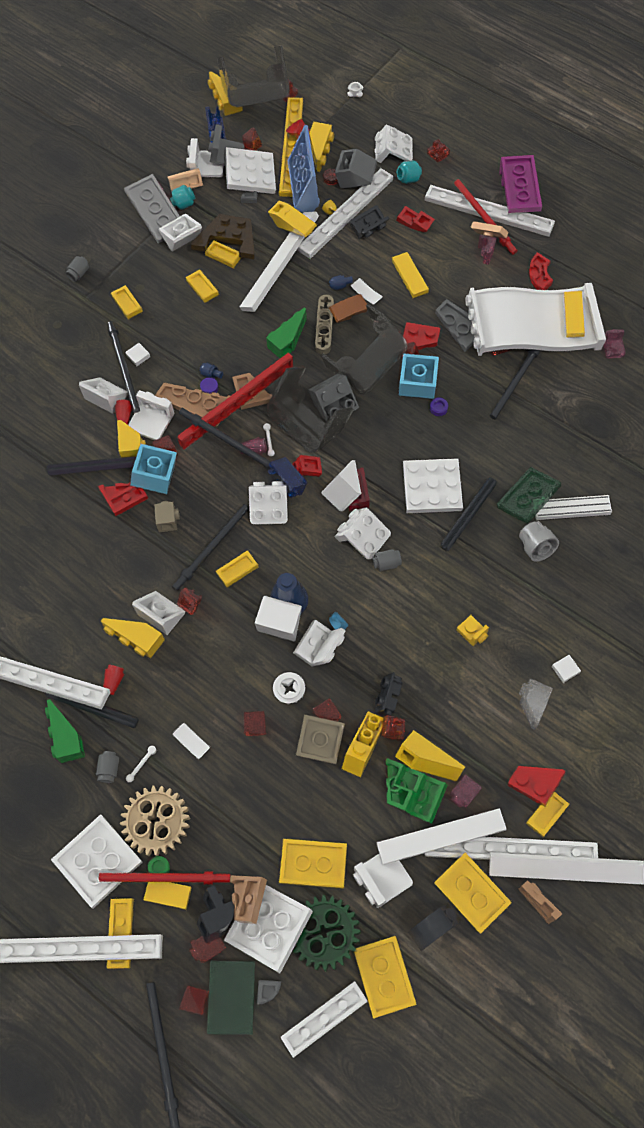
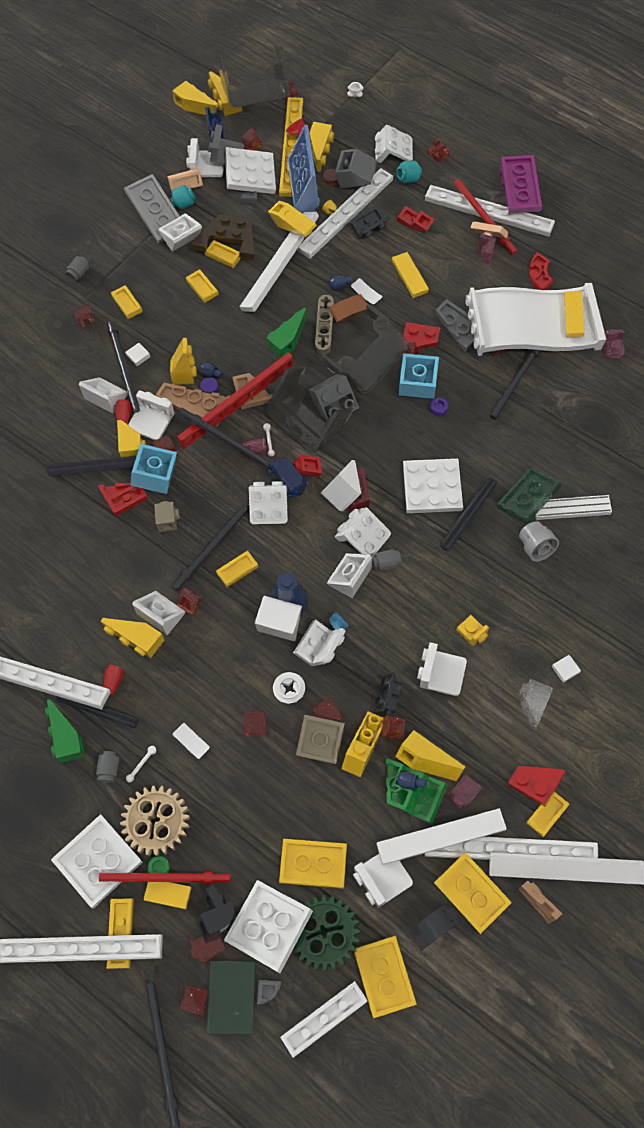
medium nougat wing [230,875,267,924] -> none
none -> clear red tile [73,305,93,328]
none -> yellow slope [170,338,197,385]
none -> yellow slope [173,81,220,118]
none -> white slope [327,553,372,598]
none -> dark blue cylinder [397,772,427,790]
none -> white bracket [417,643,467,696]

